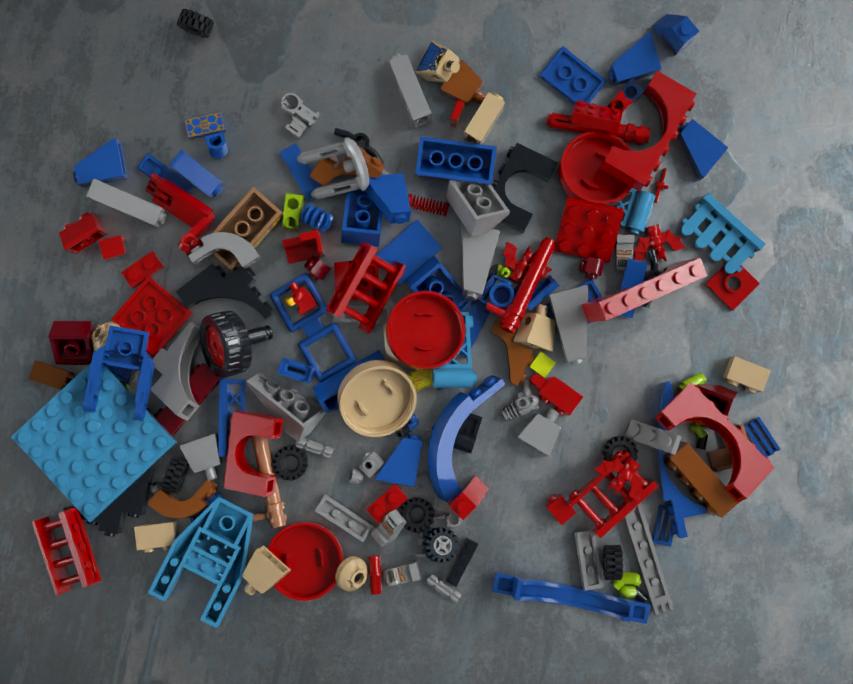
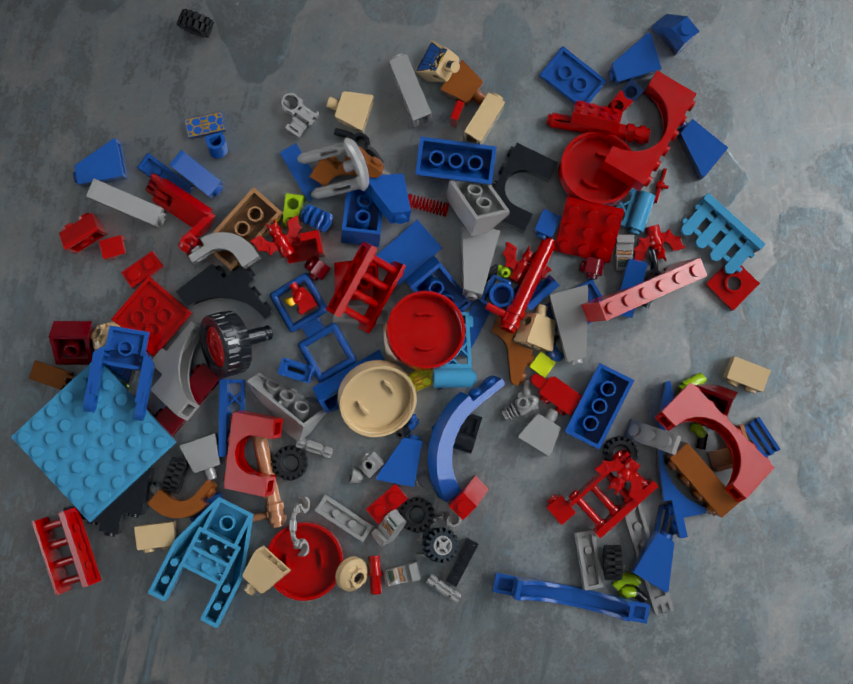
none -> red animal [250,216,302,259]
none -> light grey piece [289,497,310,556]
none -> tan torso [327,91,374,133]
none -> blue brick [533,209,561,240]
none -> blue arm [546,335,564,362]
none -> blue slope [565,363,635,450]
none -> blue slope [630,530,674,593]

